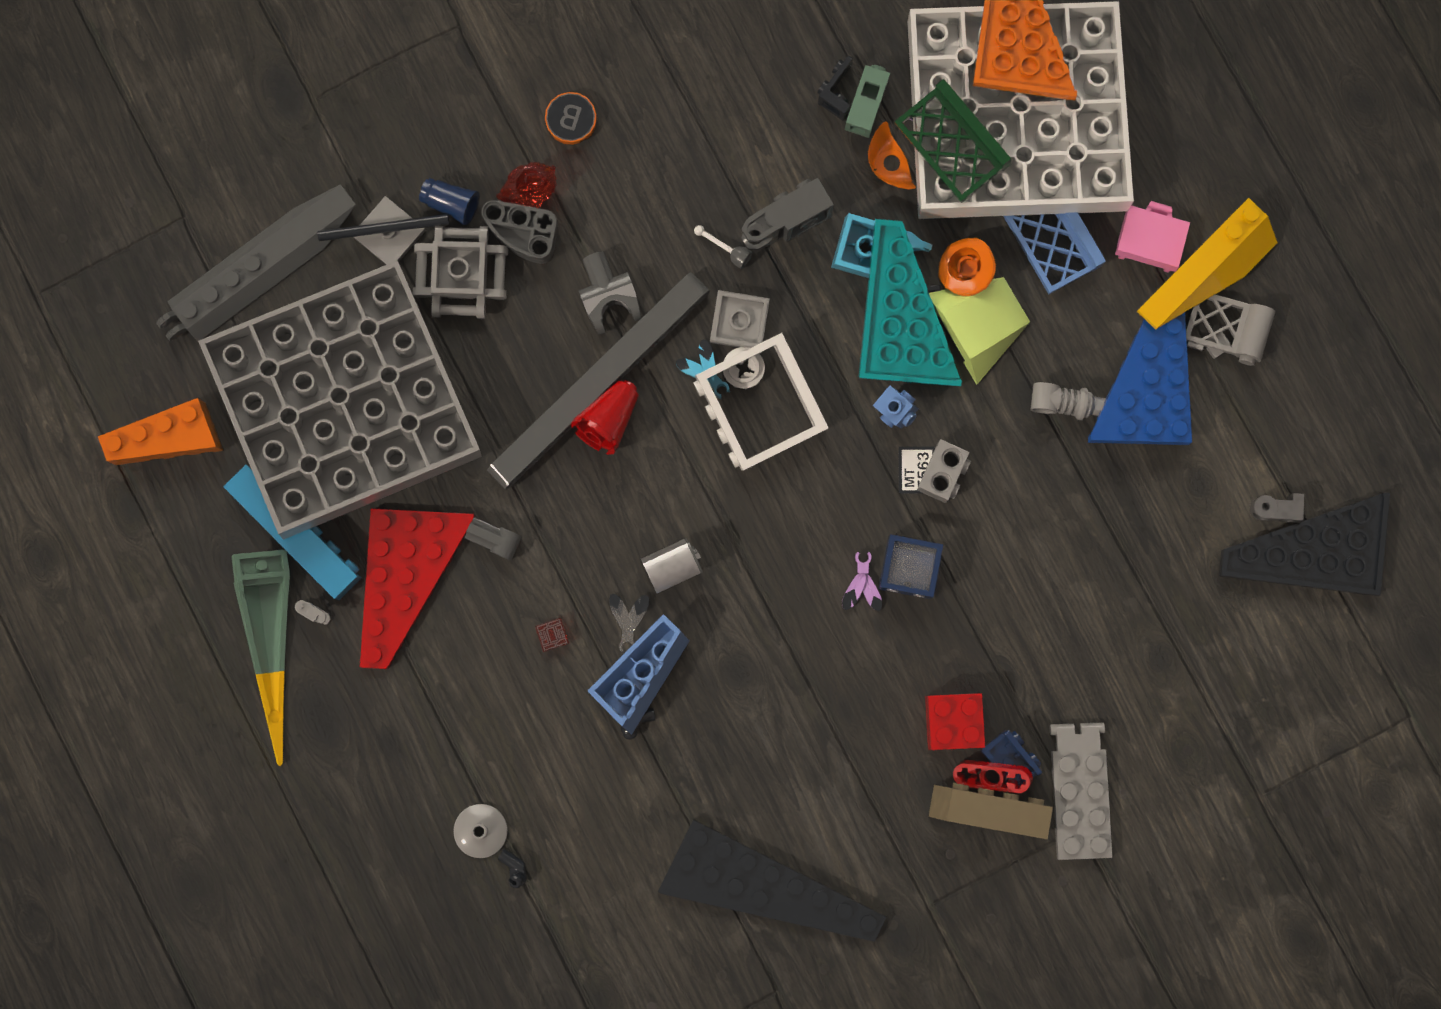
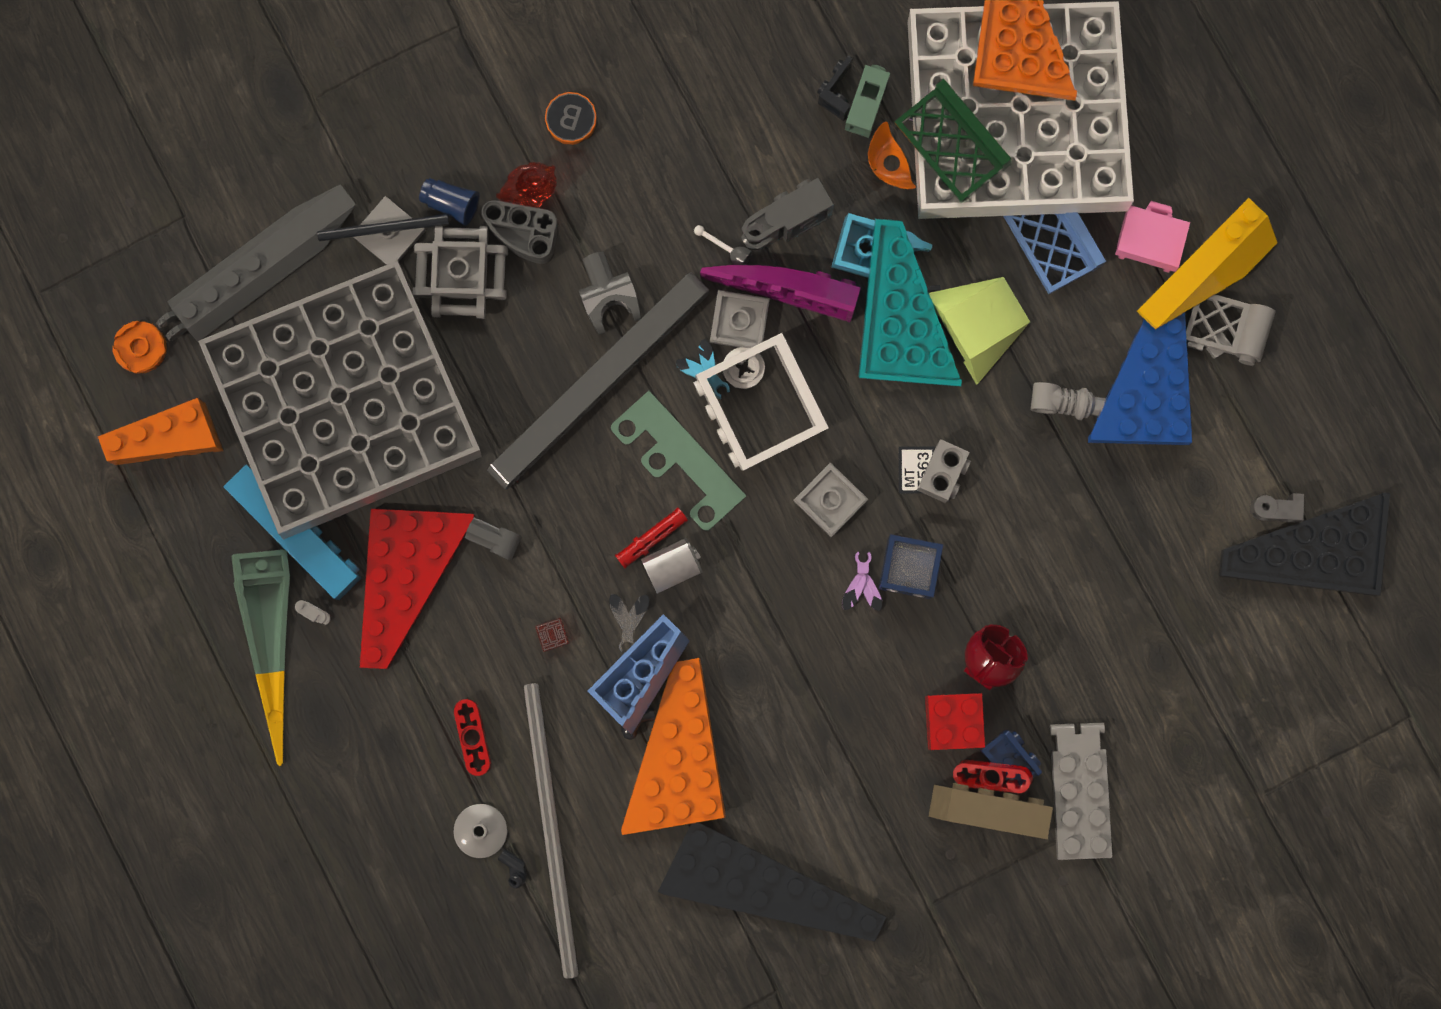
red cone [571,380,639,455] -> none
medium blue brick [873,386,918,429] -> none
orange hat [938,238,996,296] -> none
none -> orange tile [113,321,166,373]
none -> red beam [454,699,491,776]
none -> light grey axle [524,683,578,979]
none -> sand green piece [611,391,746,530]
none -> red pin [615,507,688,569]
none -> orange wing [621,658,726,835]
none -> magenta wedge [700,265,861,322]
none -> light grey plate [793,463,868,537]
none -> dark red piece [964,624,1028,690]

